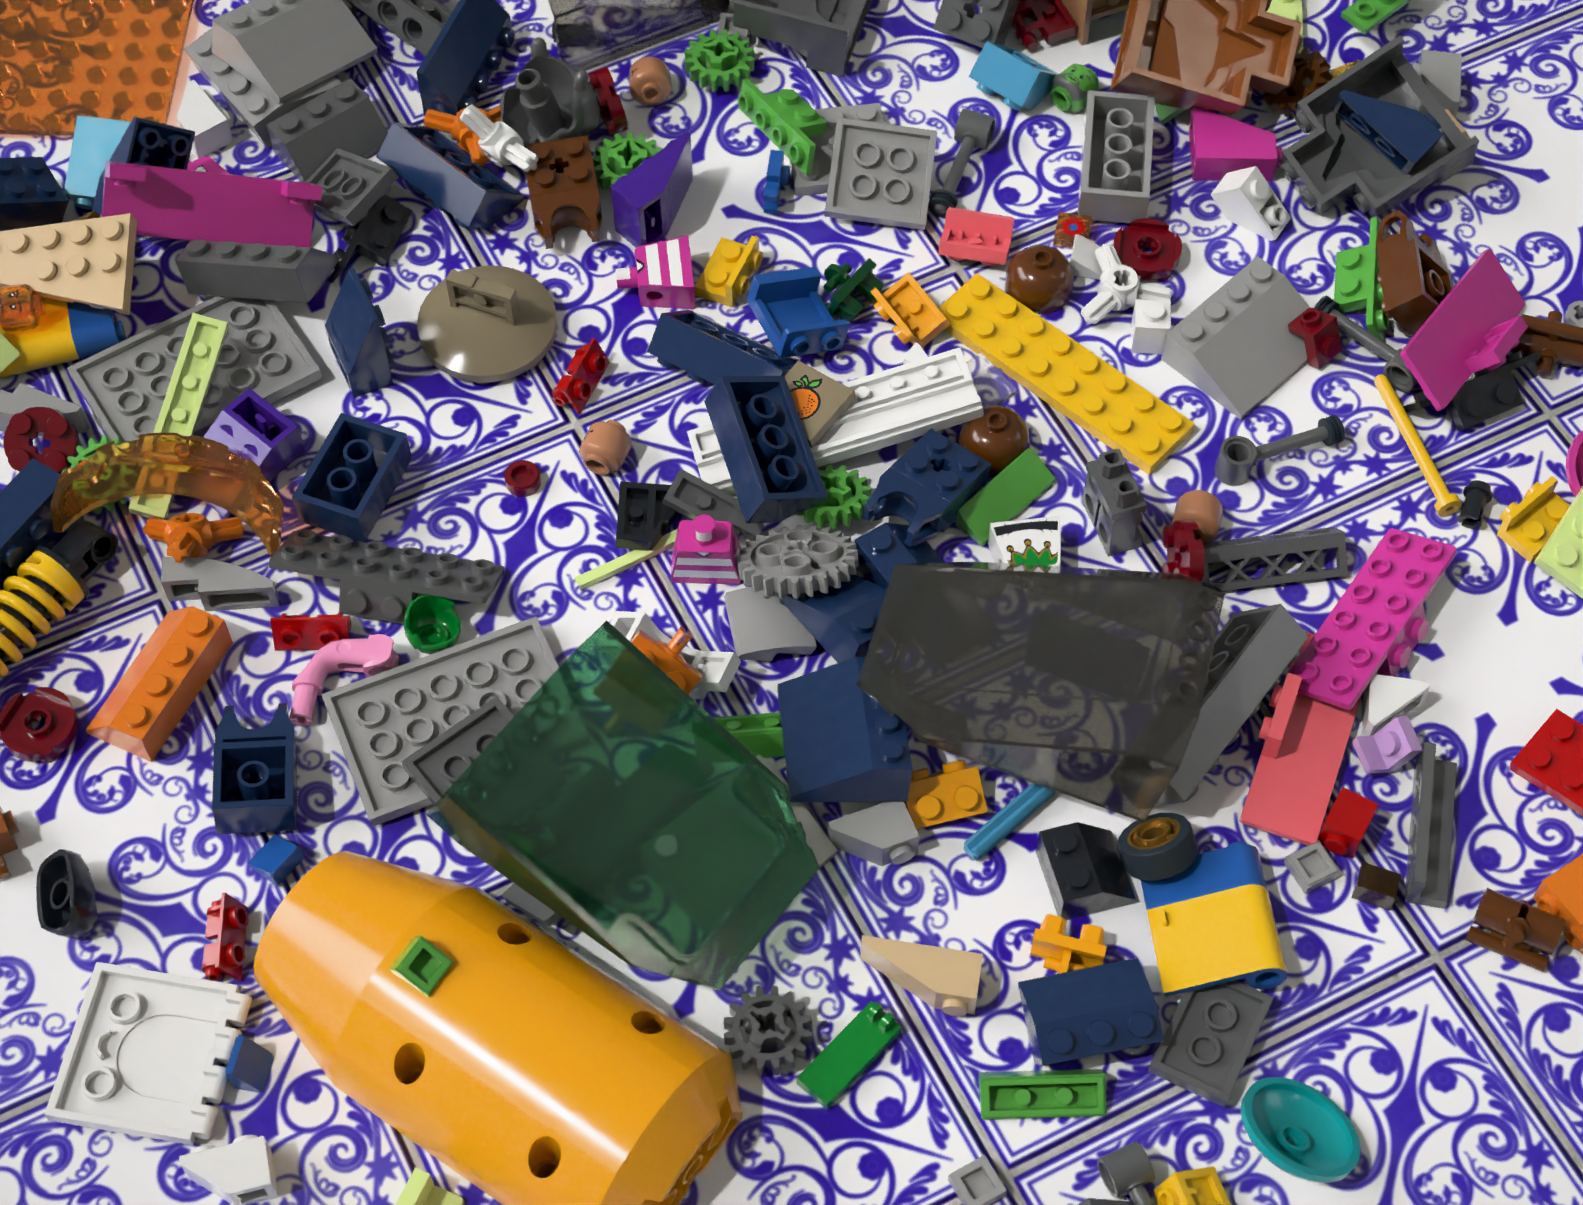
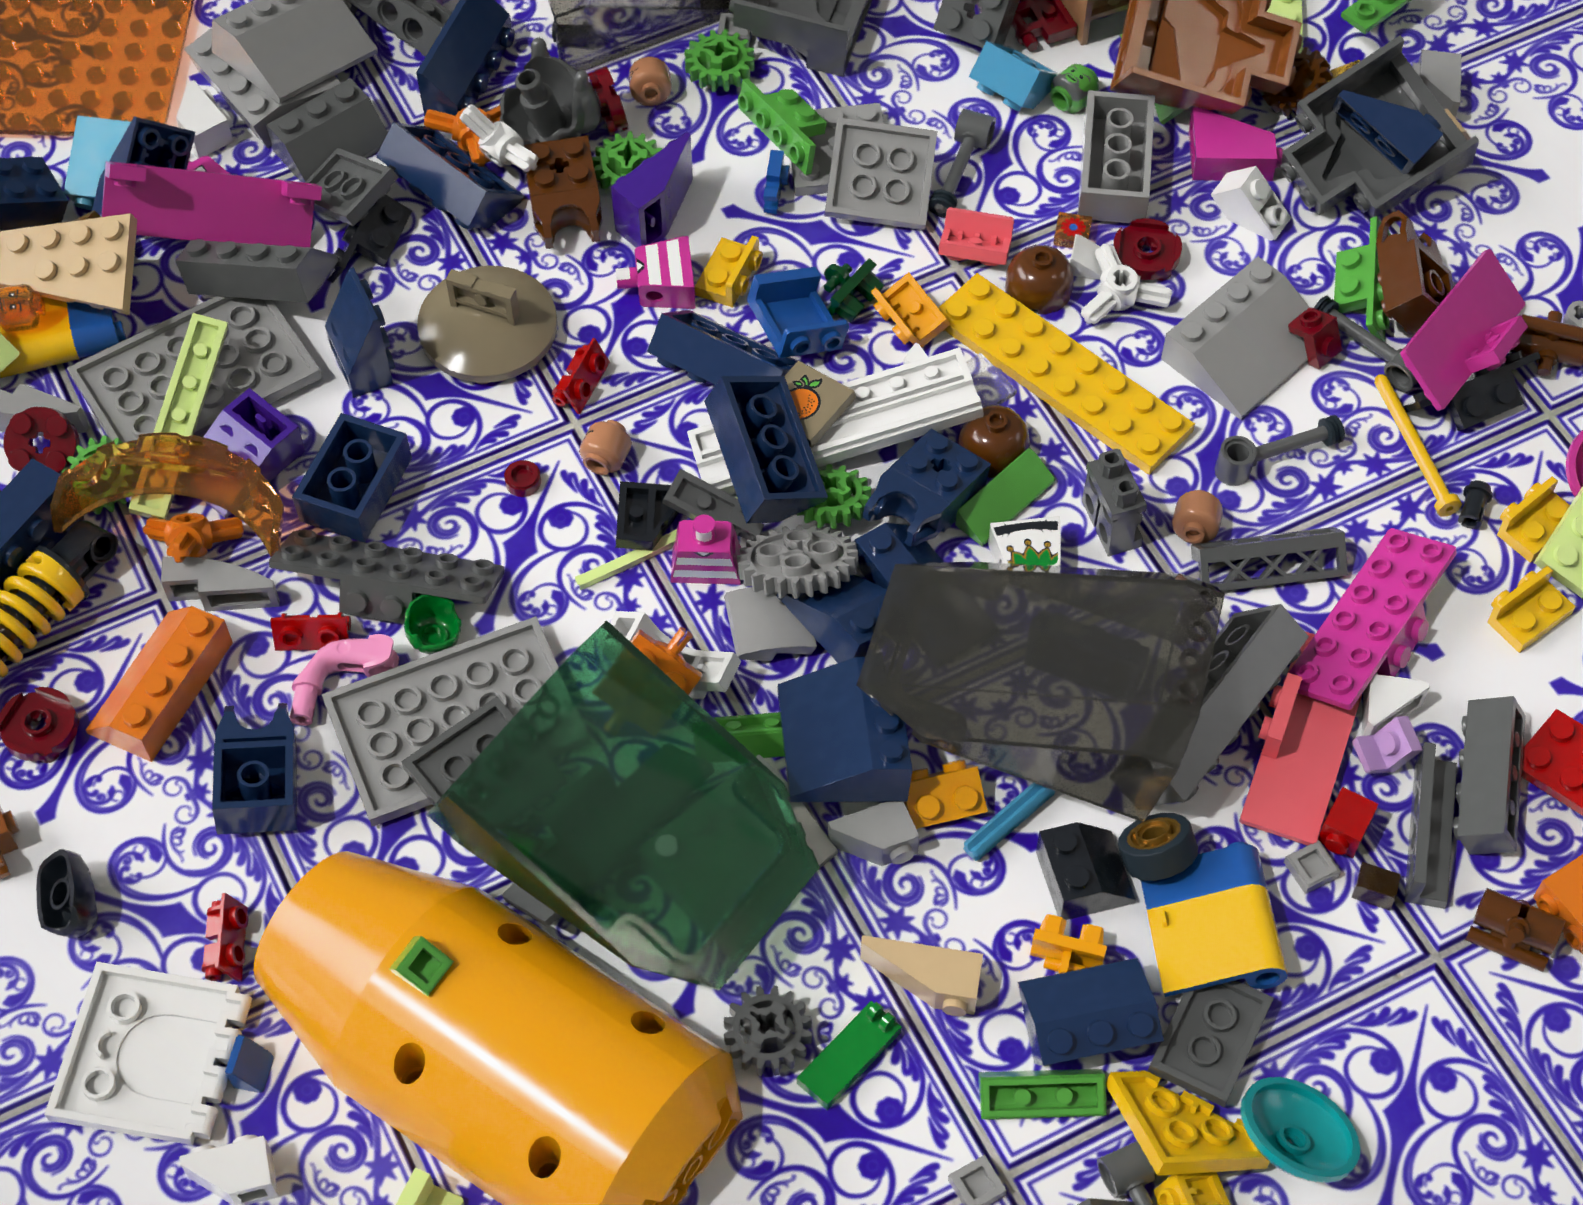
blue slope [247,835,304,887] -> none
white brick [1131,299,1171,354] -> none
dark red plate [1162,520,1204,595] -> none
none -> yellow plate [1106,1071,1270,1176]
none -> dark grey brick [1453,696,1526,855]
none -> yellow bracket [1487,566,1576,653]

